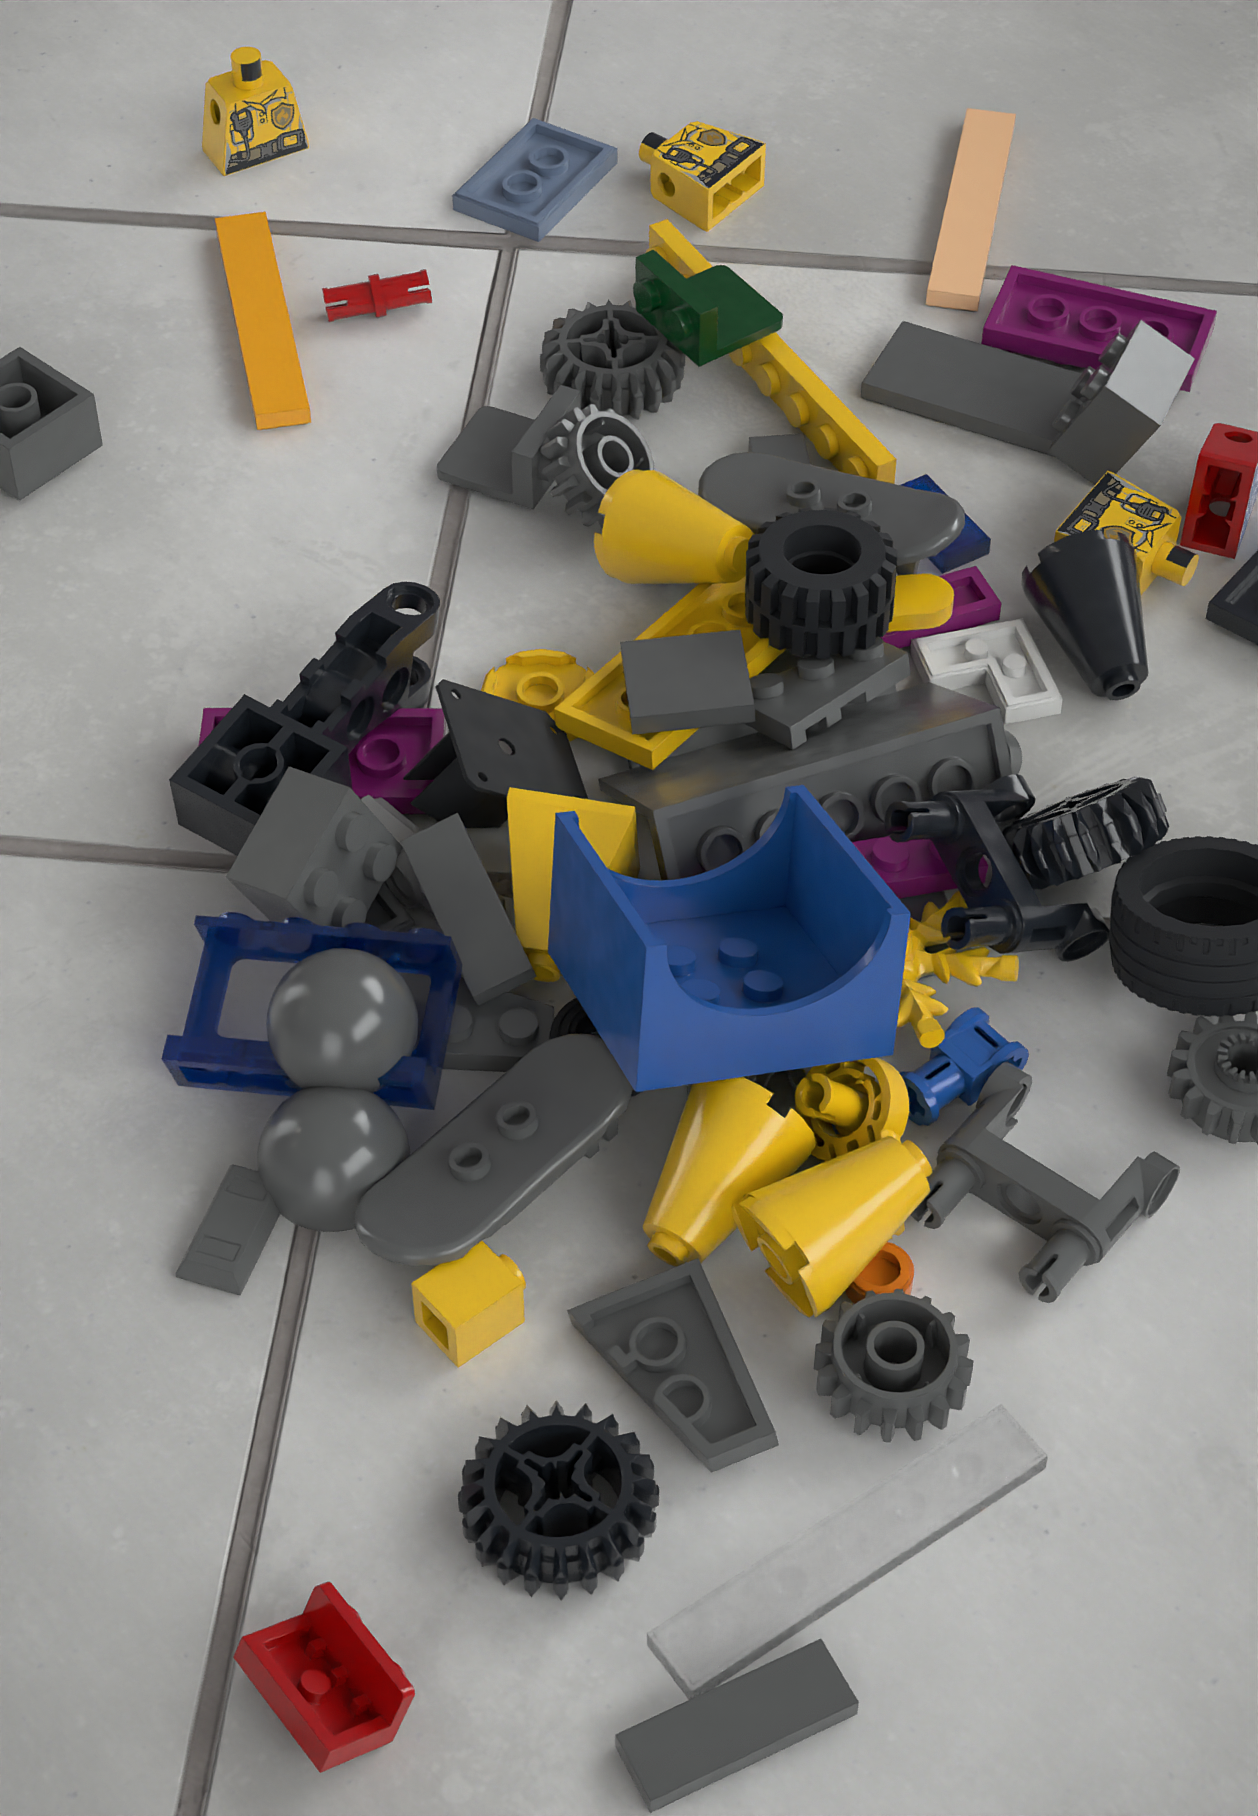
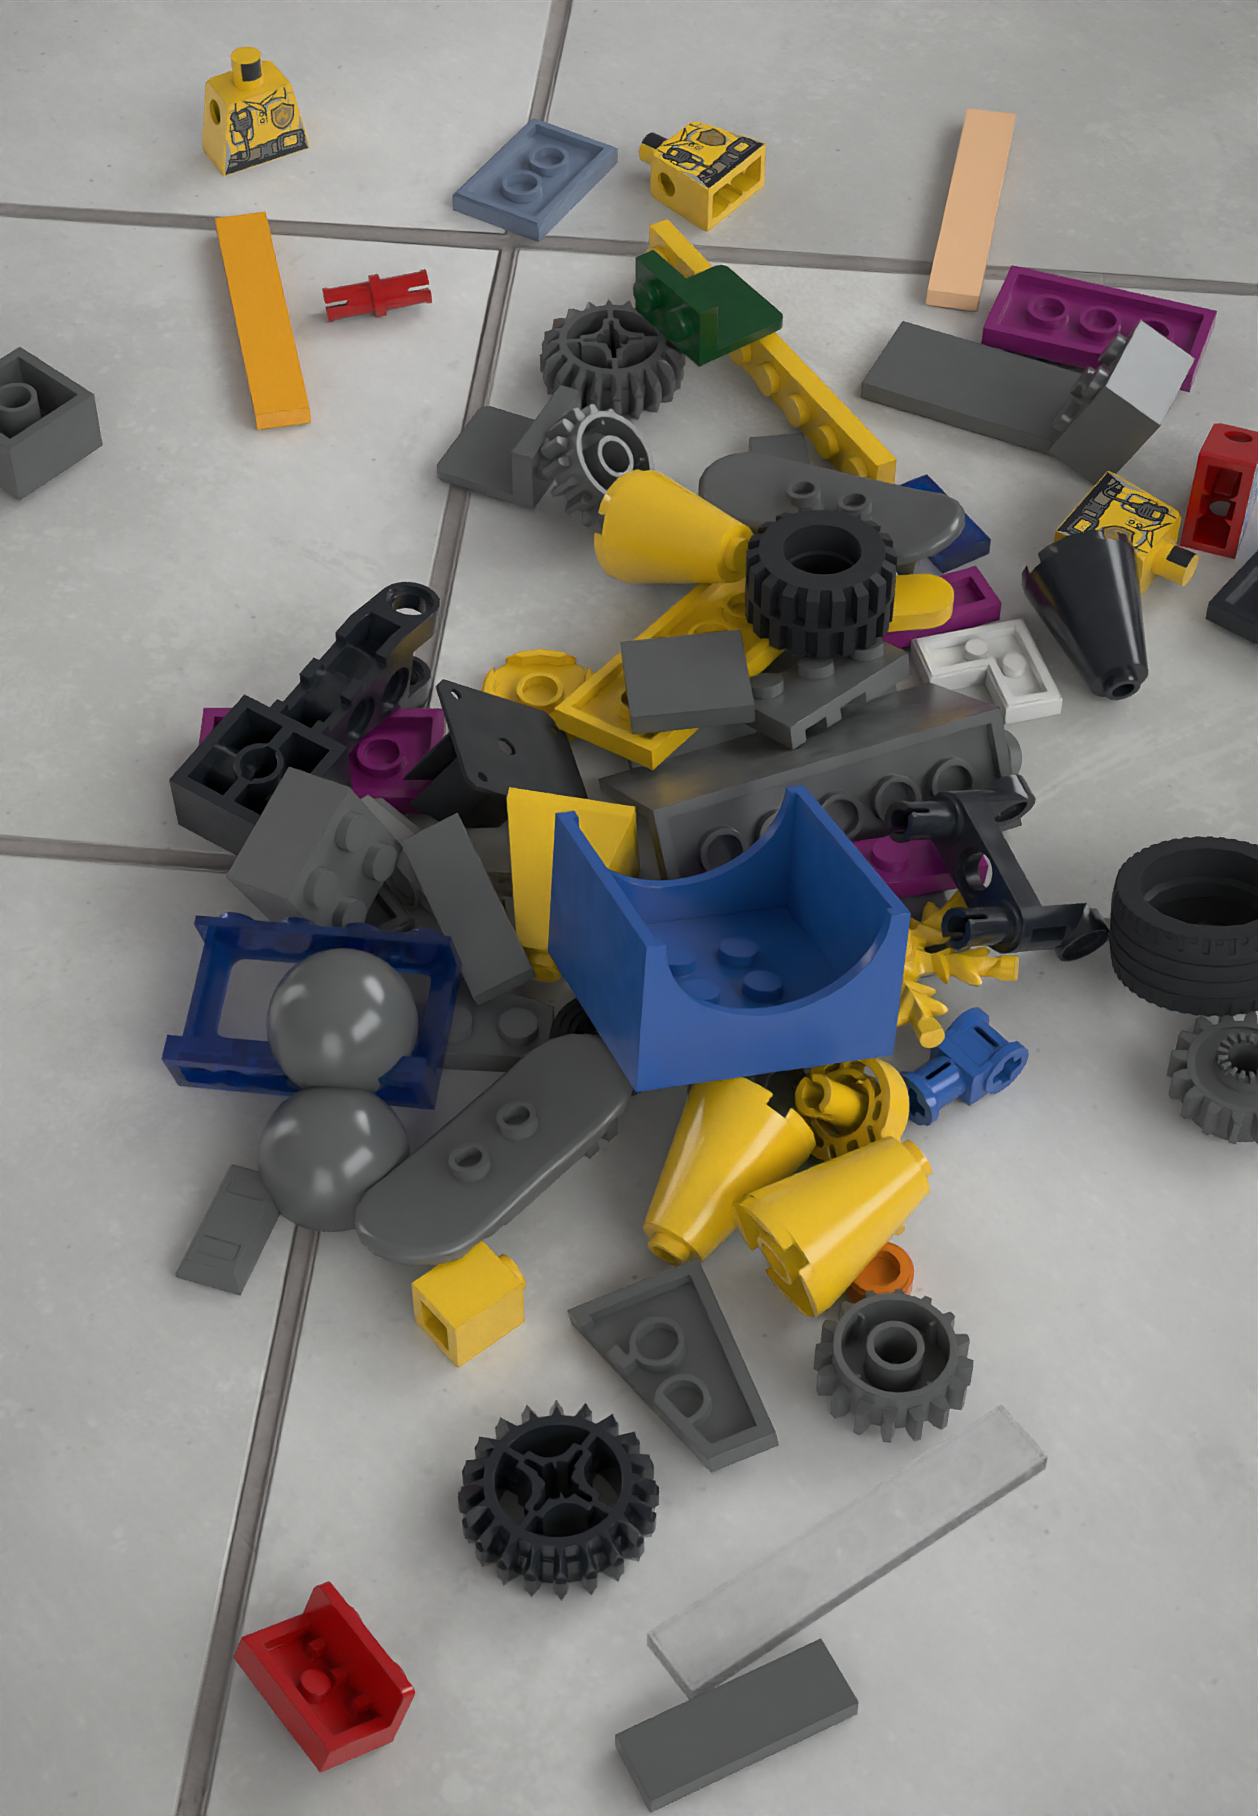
dark grey connector [911,1061,1180,1303] -> none
black gear [1002,776,1170,890] -> none

